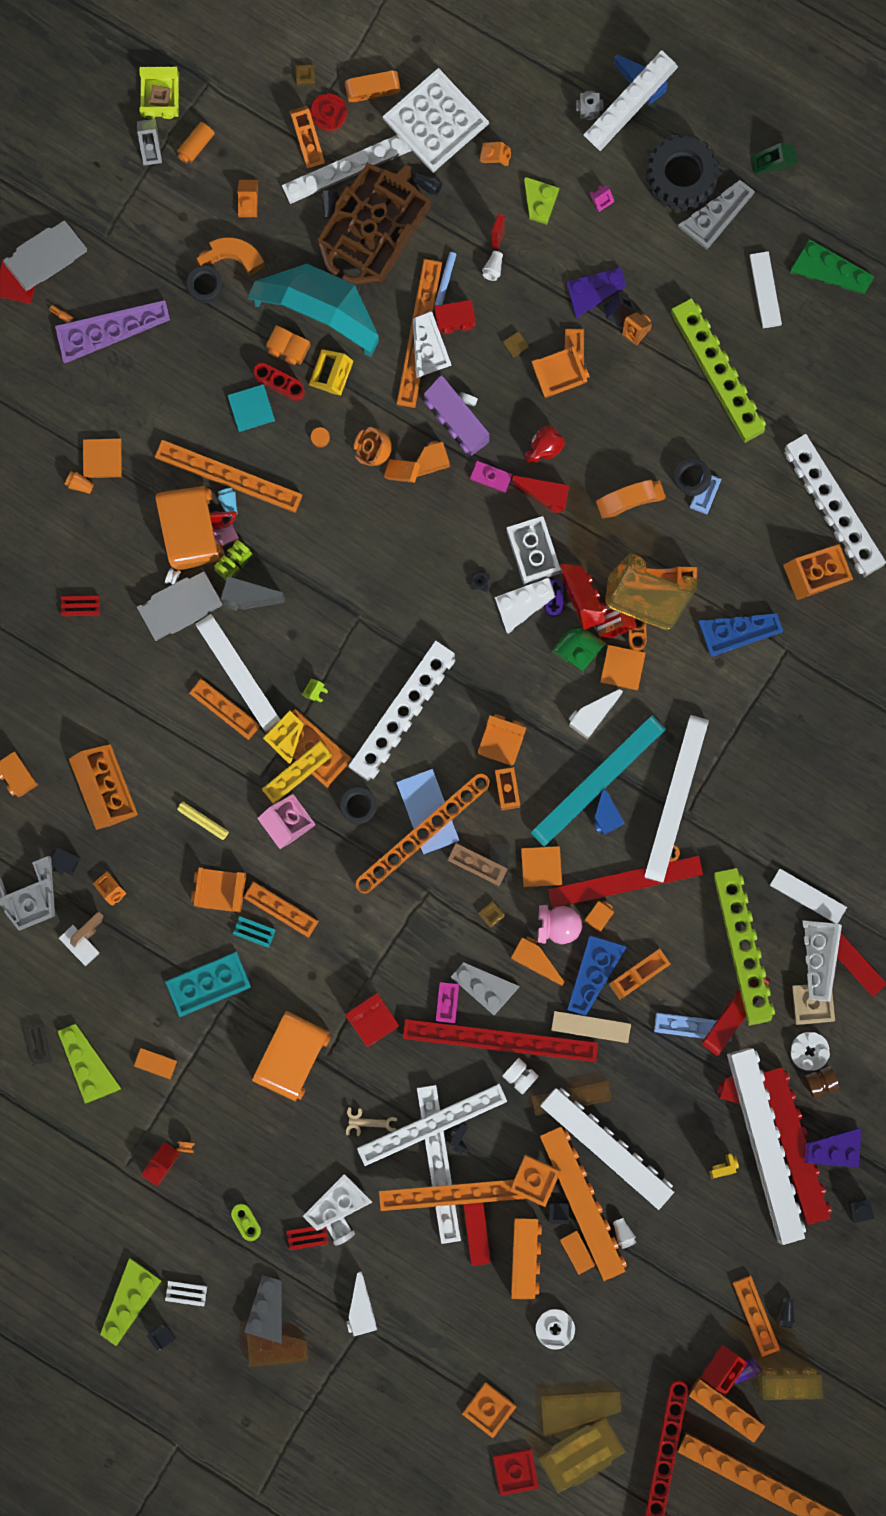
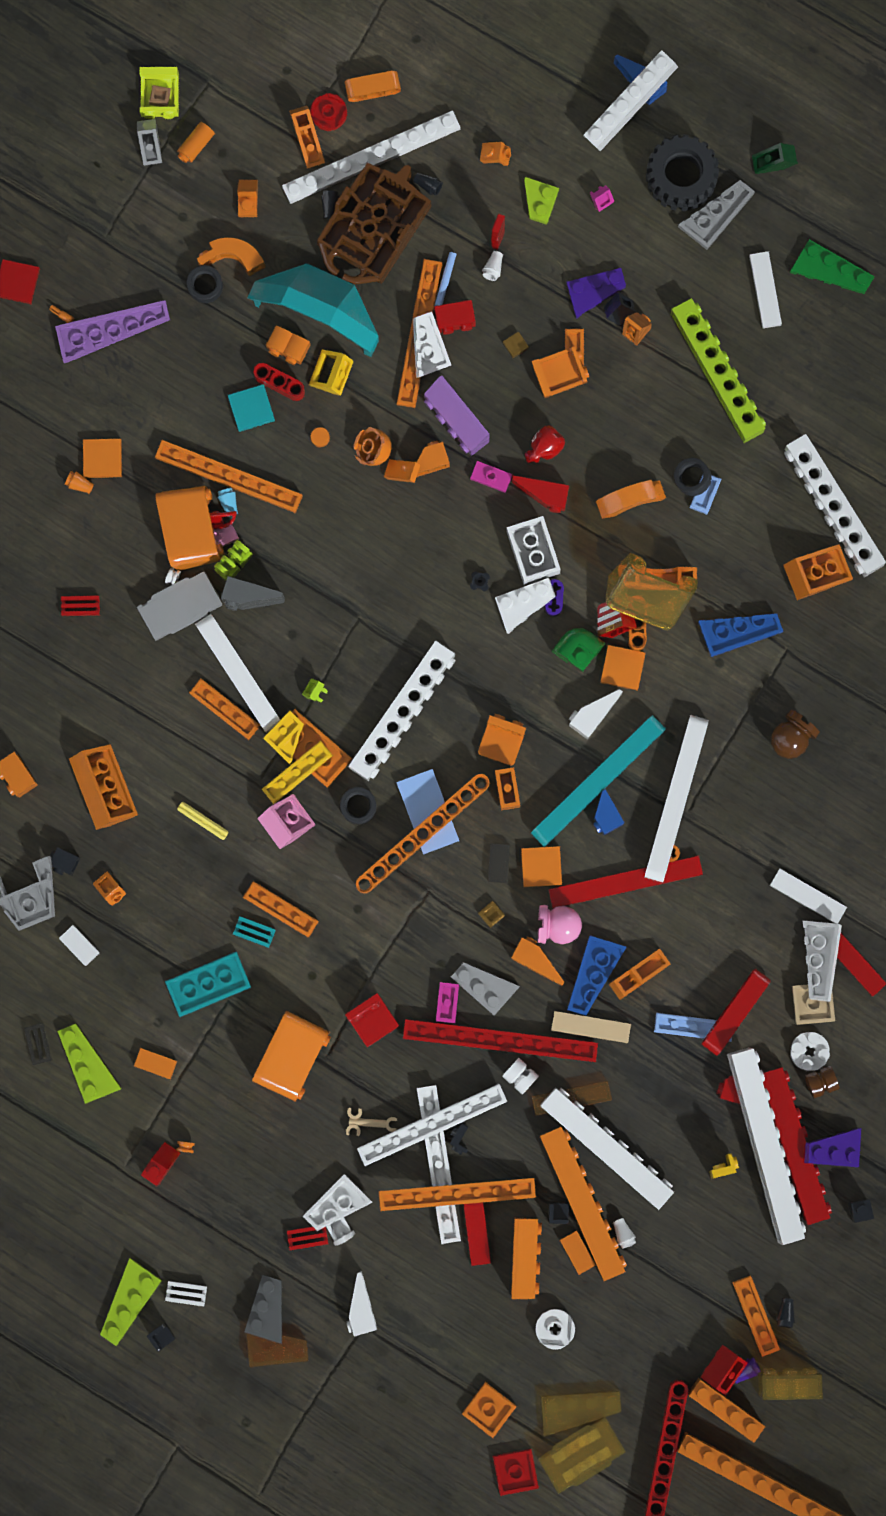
light grey piece [4,220,87,291] -> none
medium nougat plate [70,912,104,948] -> none
orange panel [191,867,246,913] -> none
lime plate [231,1204,261,1241] -> none
pearl gold tile [295,64,315,86] -> none
white plate [383,68,489,172] -> none
medium nougat plate [448,843,508,886] -> none
white tile [459,392,478,406] -> none
orange tile [509,1155,561,1207] -> none
red slope [560,564,607,630] -> none
light grey brick [576,91,603,120] -> none
orange brick [585,901,614,932] -> none
lime brick [714,868,775,1026] -> none
none -> reddish brown tile [771,709,820,759]

